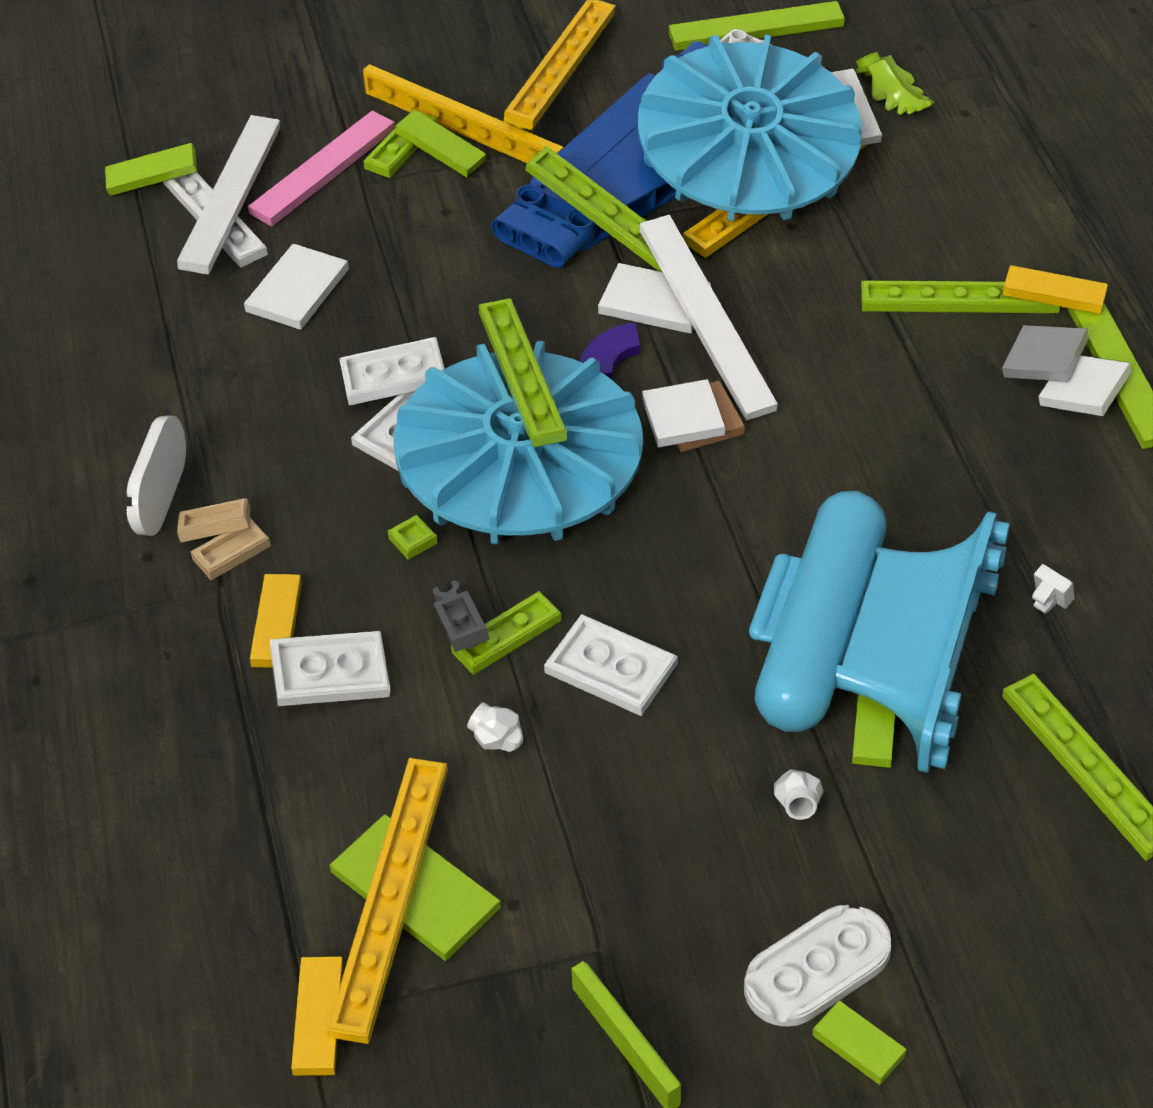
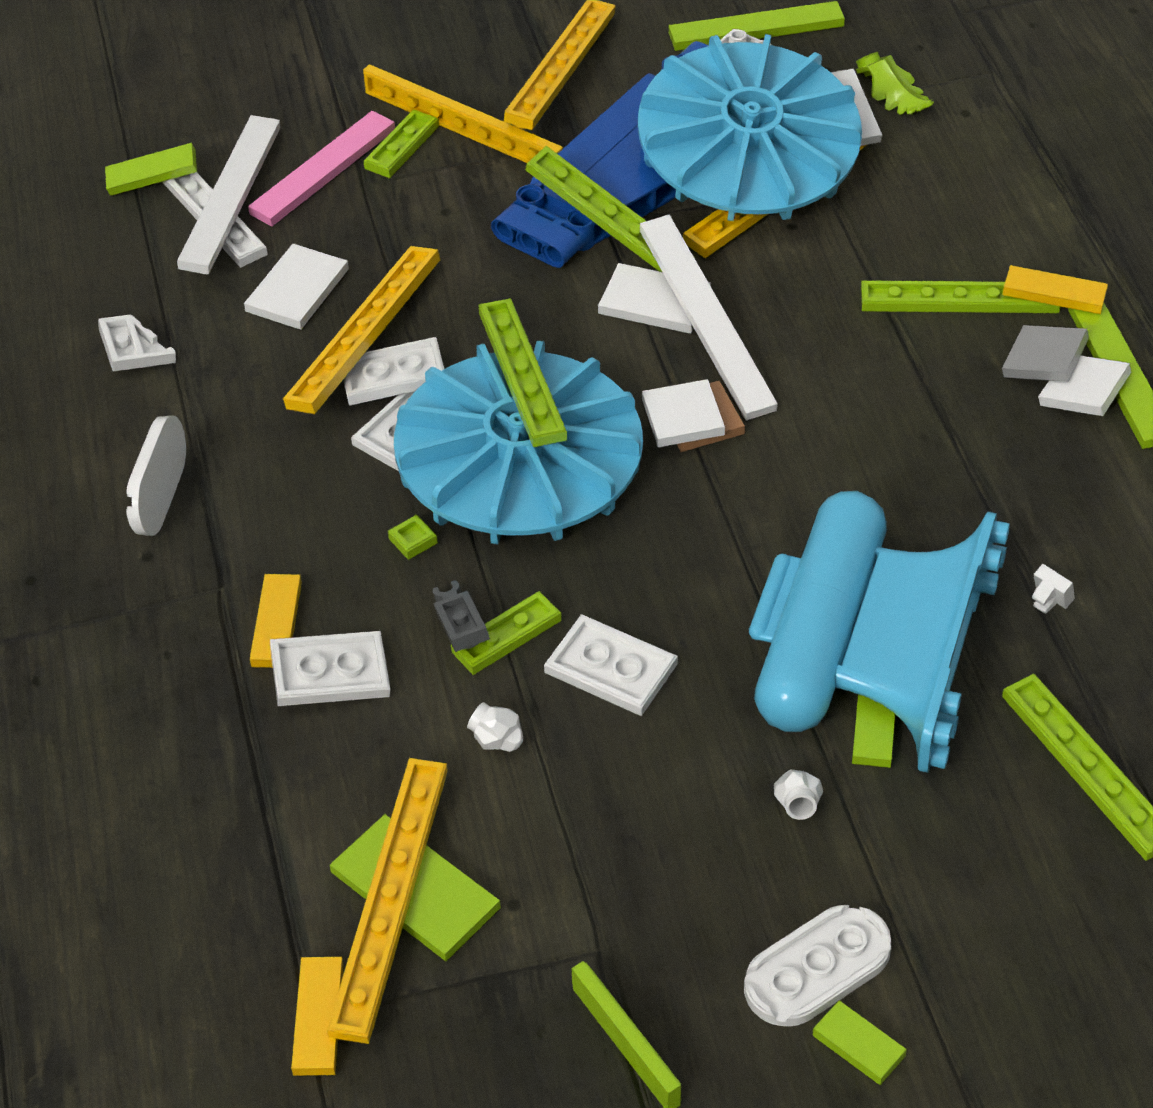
tan tile [177,498,250,542] -> none
tan tile [190,518,271,580] -> none
lime tile [395,110,486,177] -> none
dark purple tile [580,322,640,380] -> none
none -> white wing [98,315,176,371]
none -> yellow plate [283,246,440,414]

